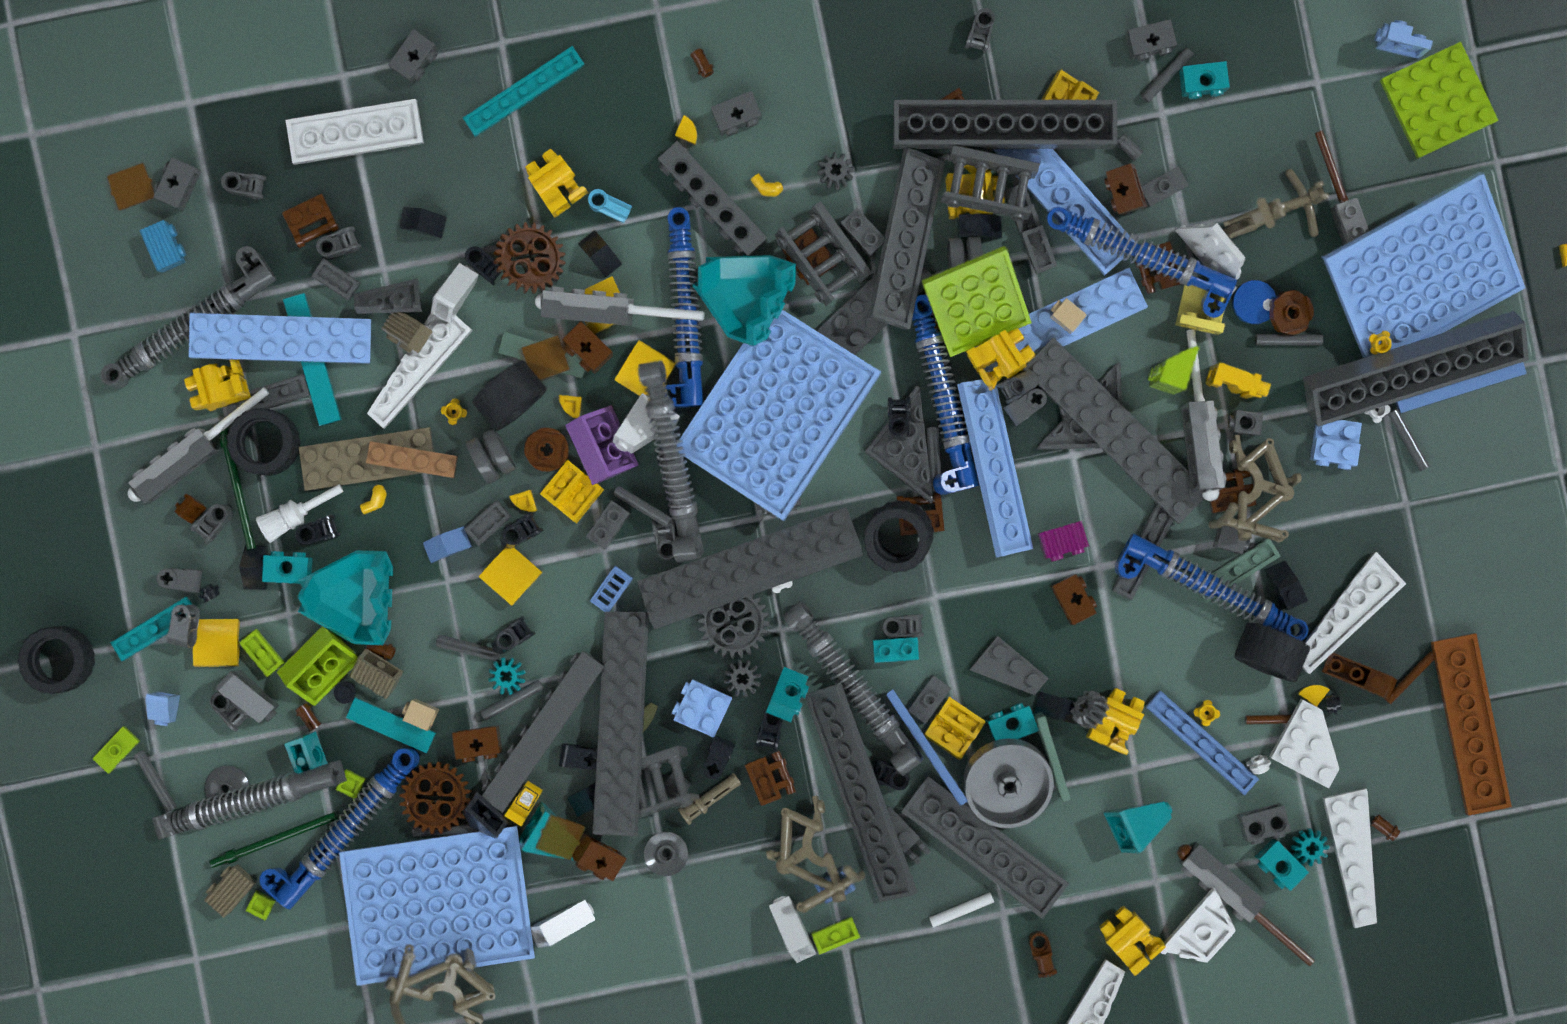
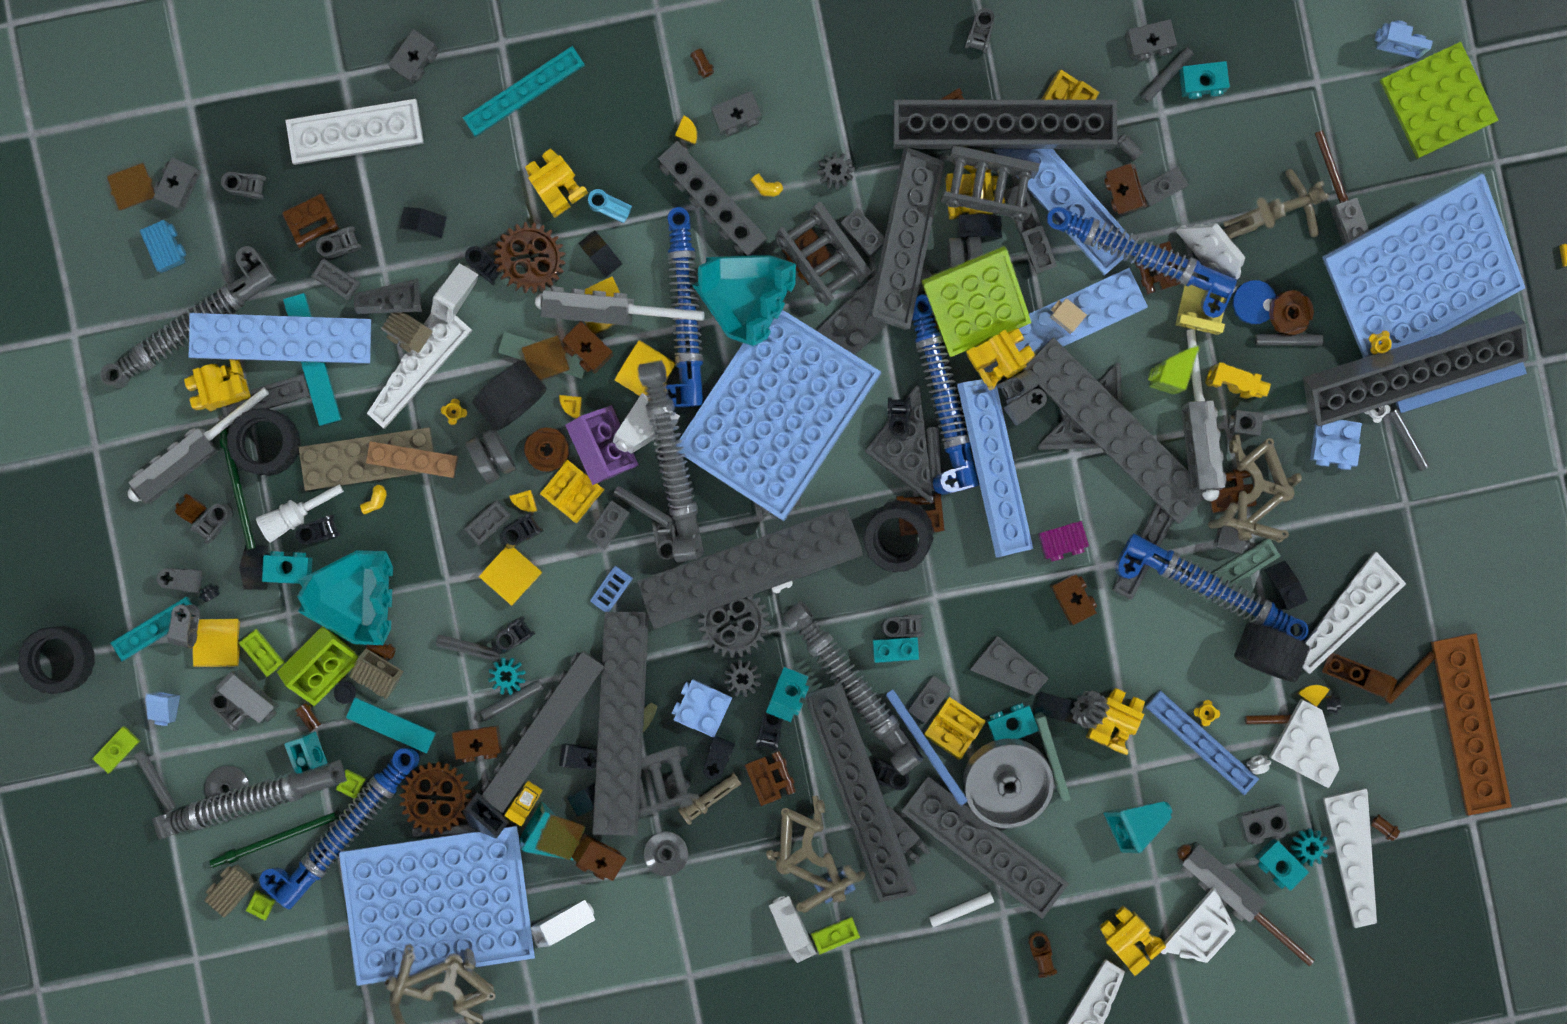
tan brick [402,699,439,731] -> none
medium blue slope [423,526,472,563] -> none

